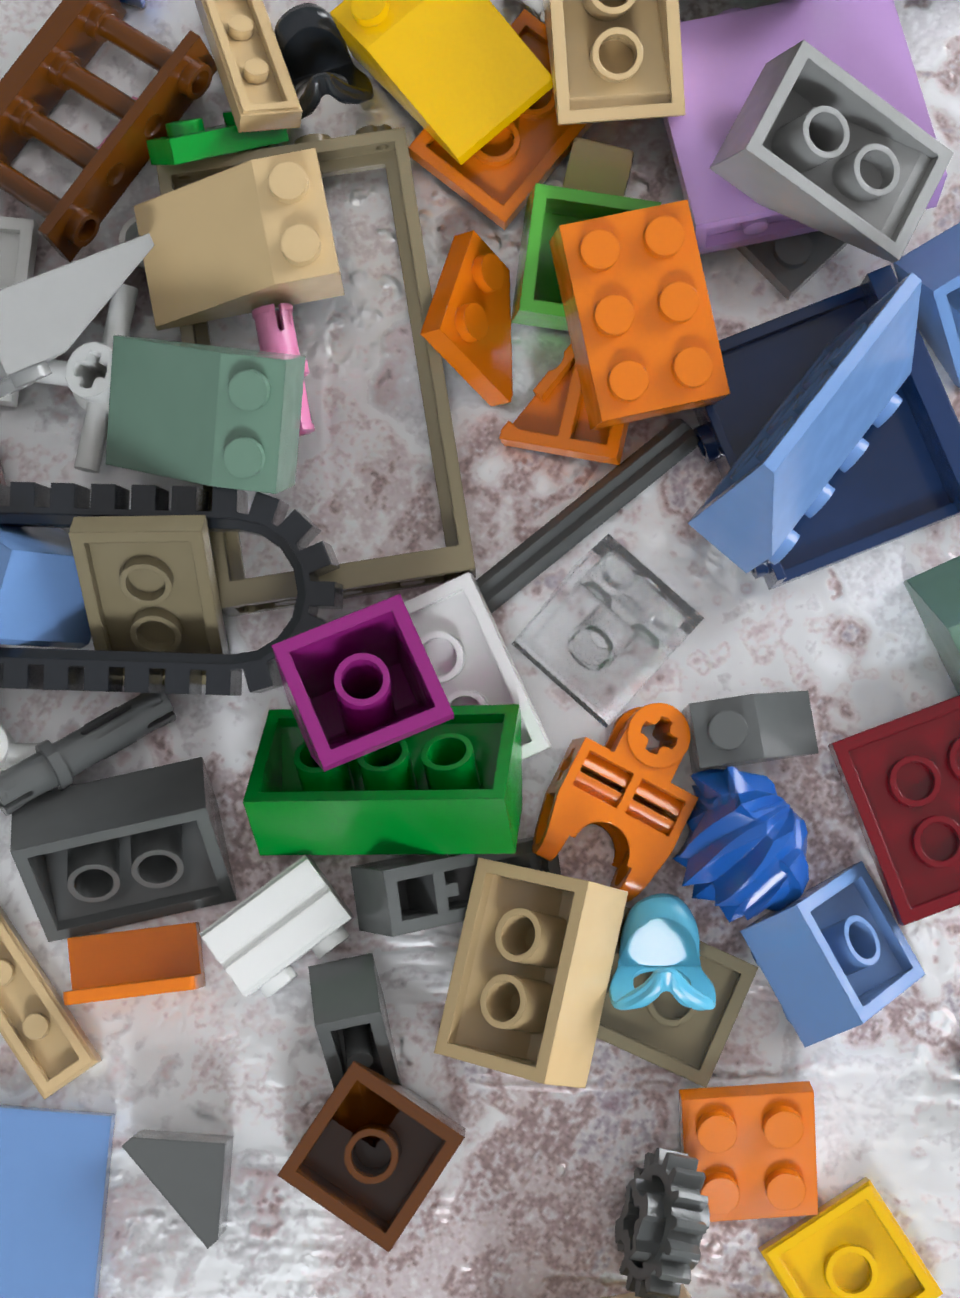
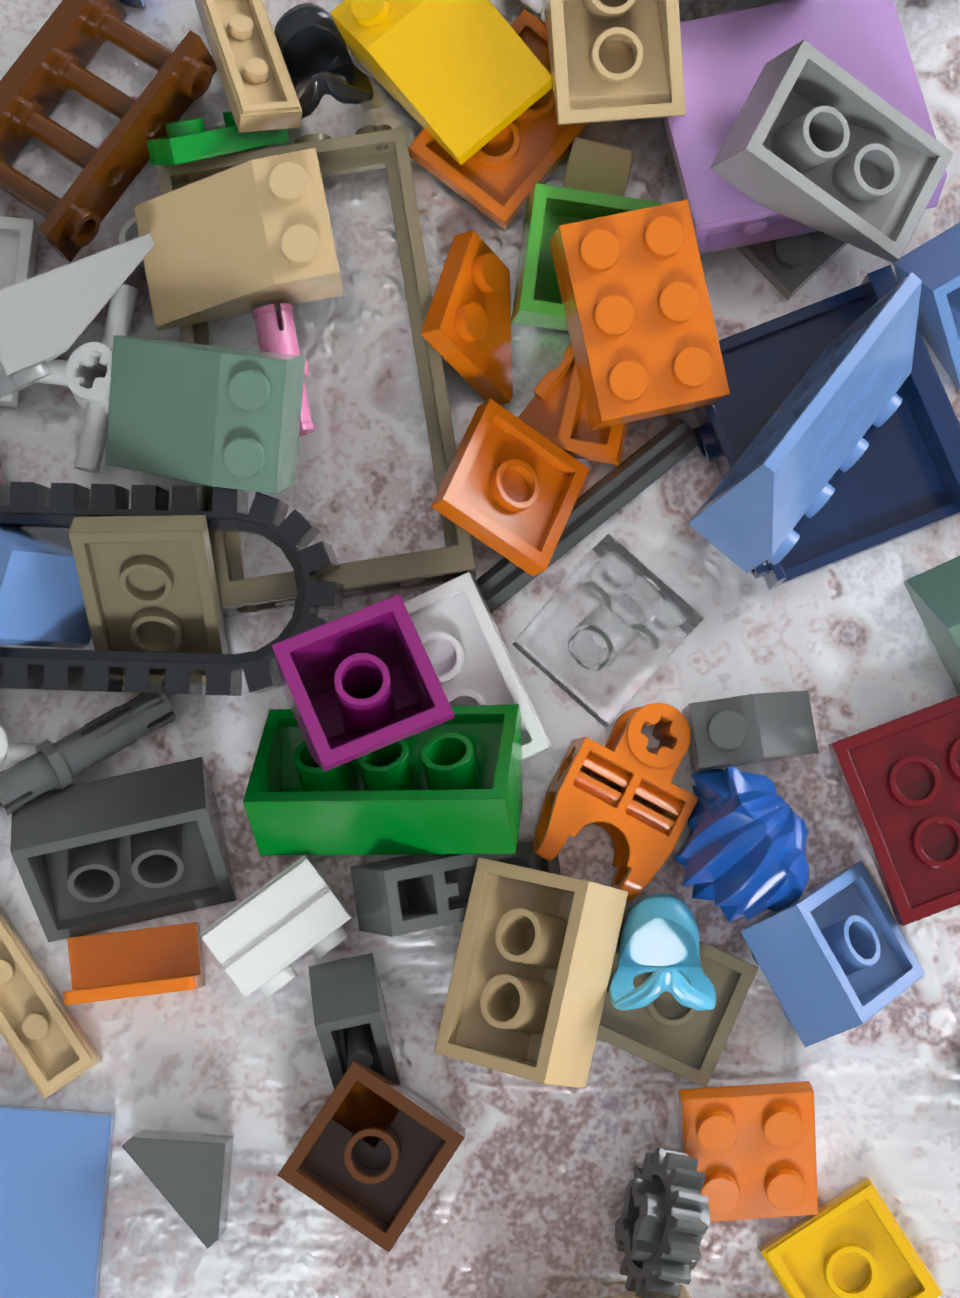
none -> orange plate [431,398,590,577]

